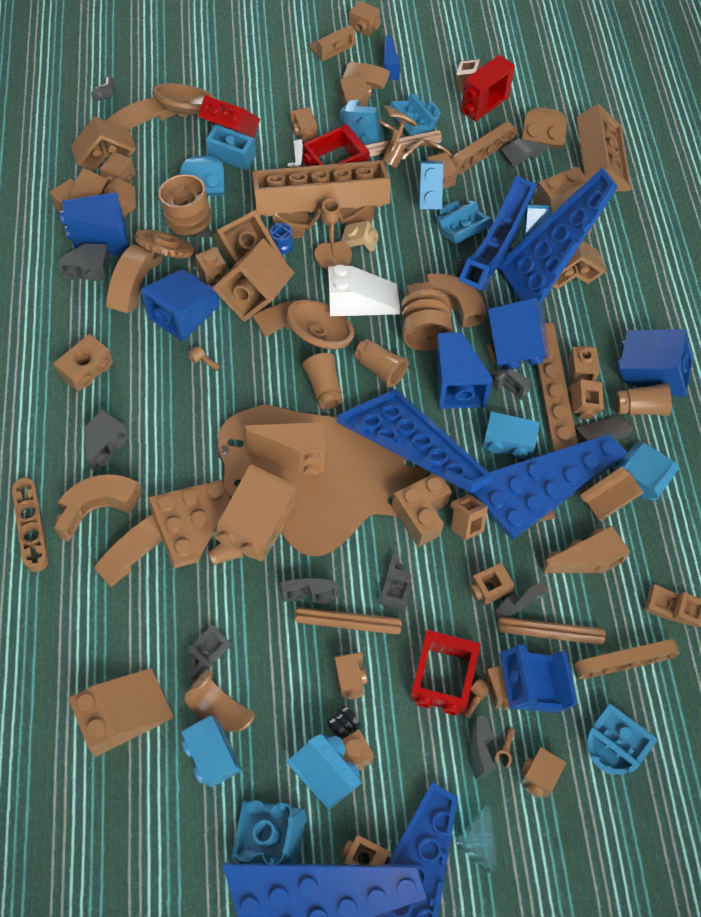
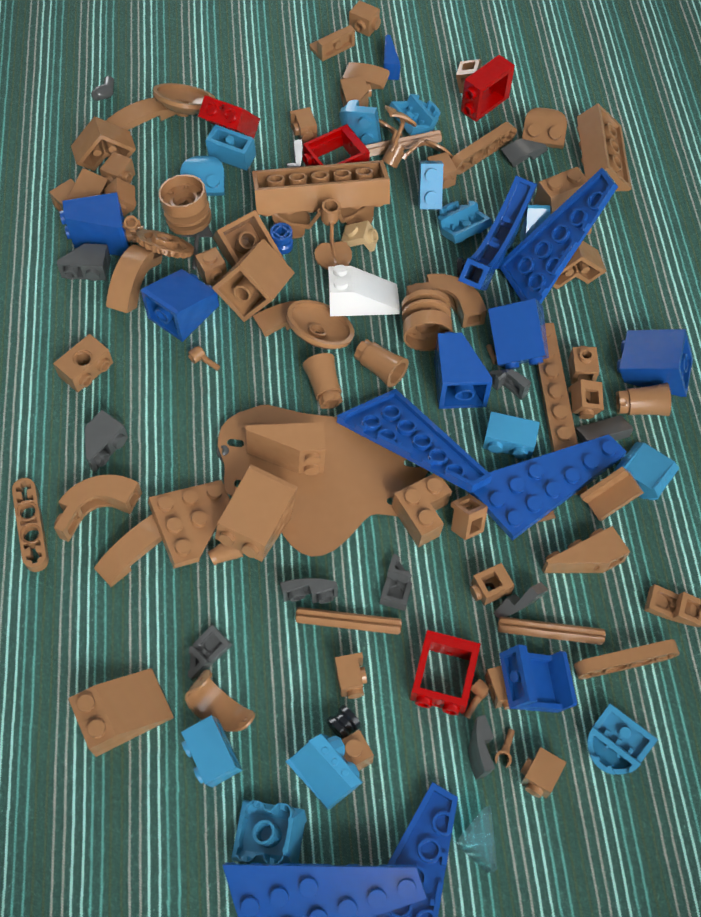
medium nougat brick [341,835,390,866] -> none
none -> medium nougat bar [123,215,144,243]

